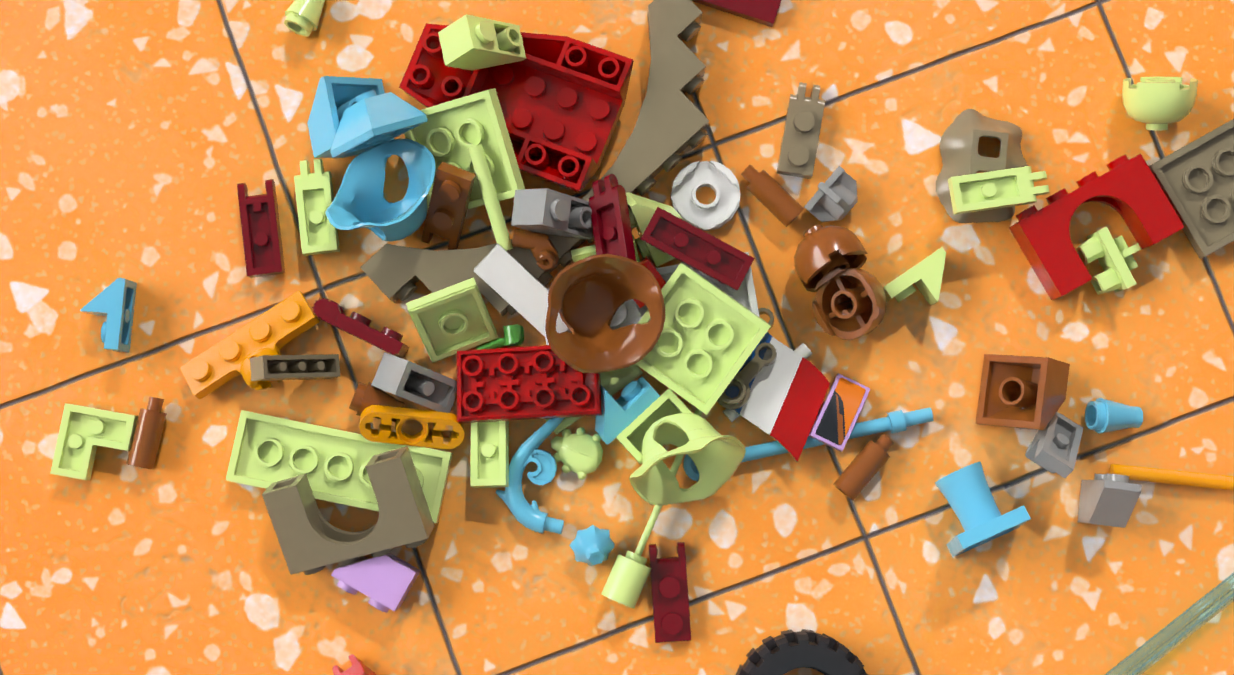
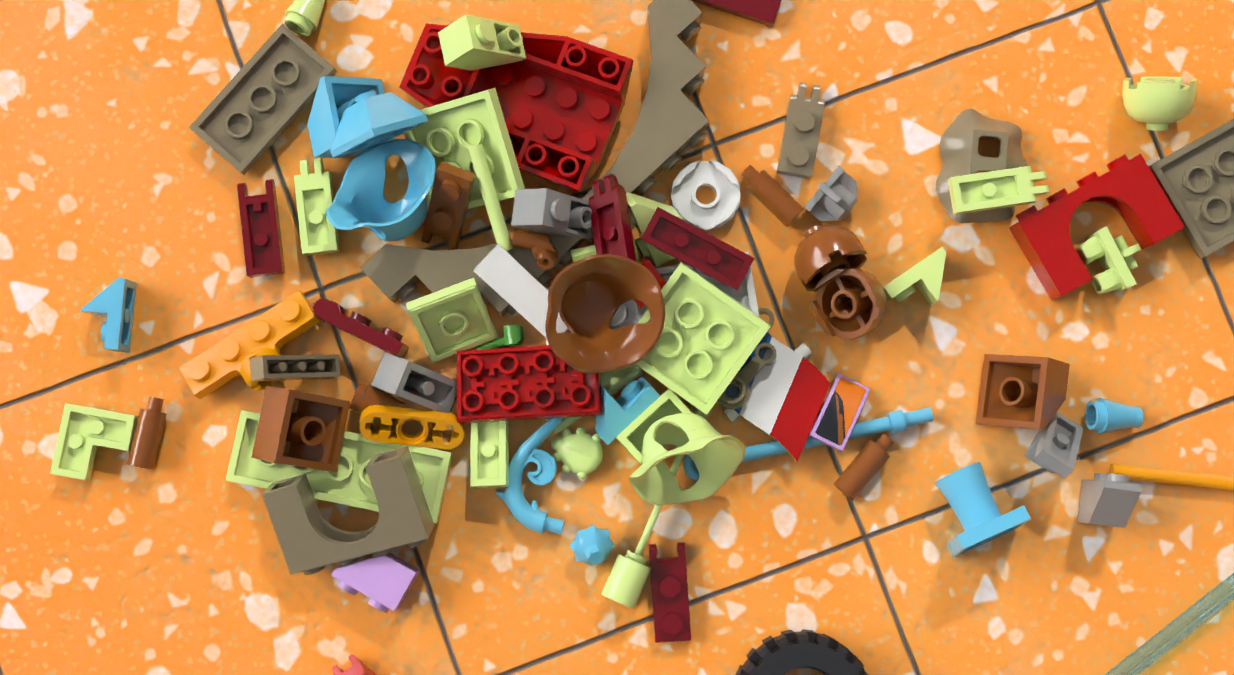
none -> dark tan plate [189,23,337,175]
none -> dark orange slope [251,386,350,472]

